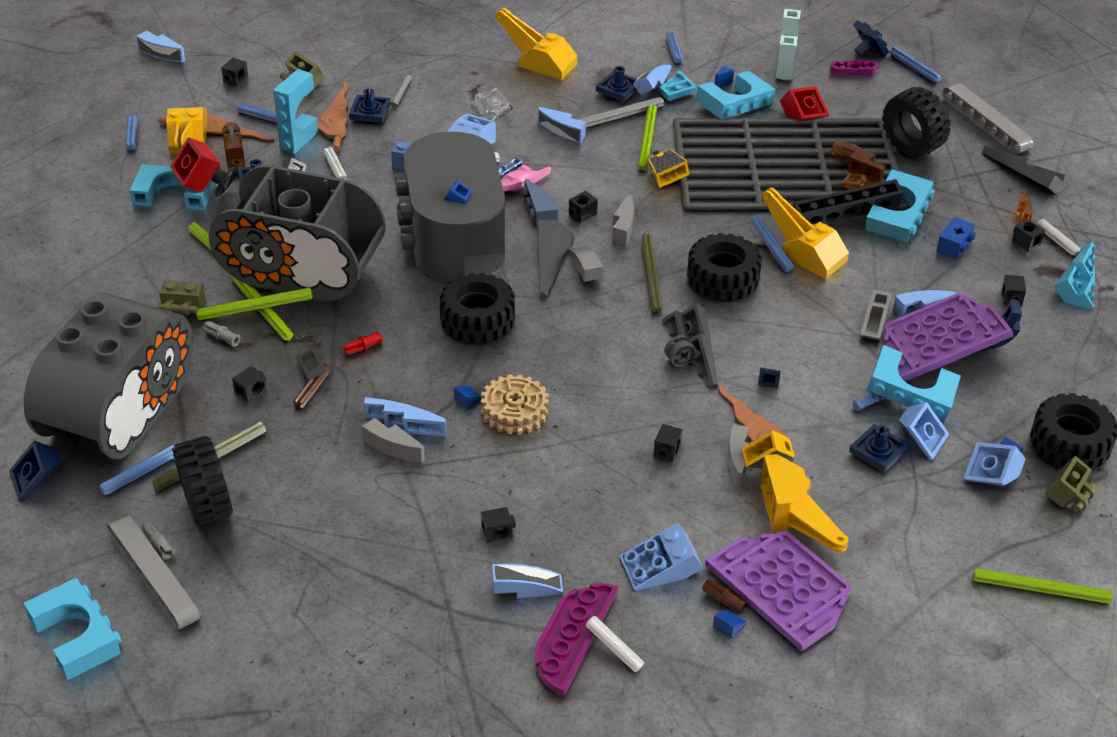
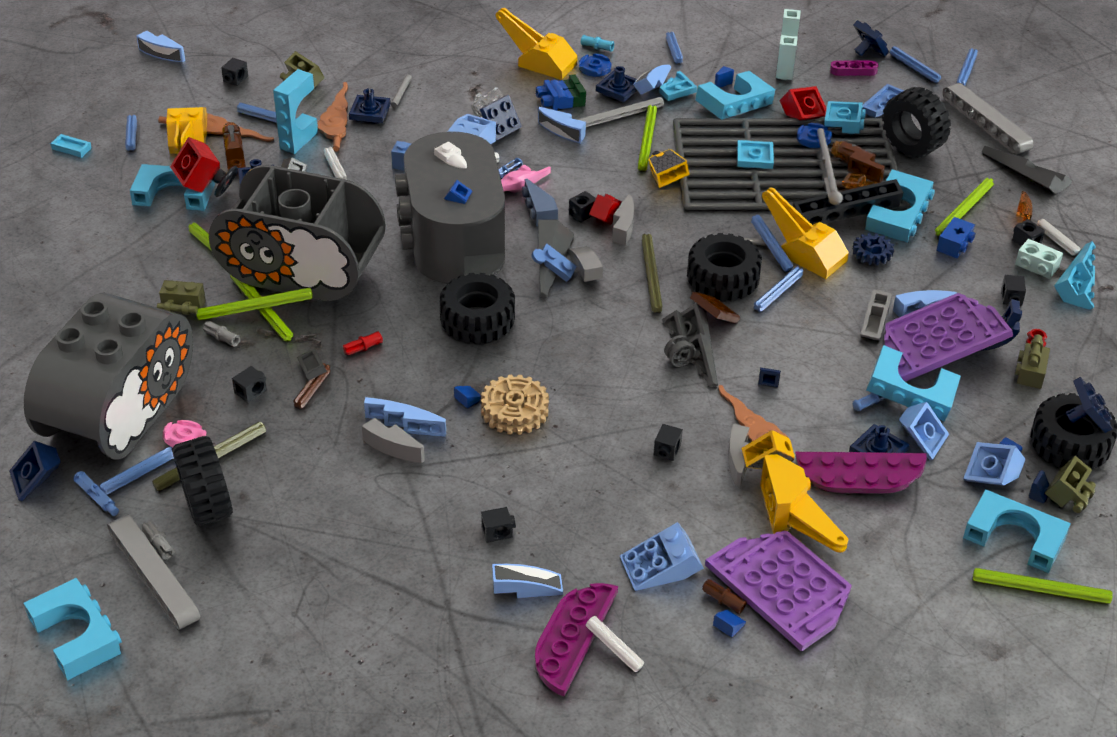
none -> medium azure tile [50,134,92,158]
none -> medium blue piece [73,471,119,516]
none -> bright pink tile [163,420,207,447]
none -> white plate [434,142,467,169]
none -> plate [480,95,522,141]
none -> medium blue hinge [532,244,577,282]
none -> blue hips [535,74,586,111]
none -> blue tile [579,54,612,77]
none -> medium azure pin [581,35,615,52]
none -> red slope [589,193,622,224]
none -> reddish brown tile [690,292,741,323]
none -> medium azure plate [737,140,774,169]
none -> medium blue axle [753,266,803,312]
none -> magenta plate [795,451,927,494]
none -> blue tile [797,123,832,148]
none -> light grey bar [817,128,843,205]
none -> medium azure plate [824,101,866,134]
none -> dark blue gear [852,233,894,265]
none -> medium blue wing [863,84,904,118]
none -> lime axle [935,178,994,236]
none -> medium blue axle [957,48,978,86]
none -> medium azure arch [963,489,1071,573]
none -> olive brick [1014,334,1050,389]
none -> light aqua brick [1015,239,1063,279]
none -> red plate [1026,329,1047,347]
none -> dark blue slope [1029,470,1050,504]
none -> dark blue plate [1066,377,1113,433]

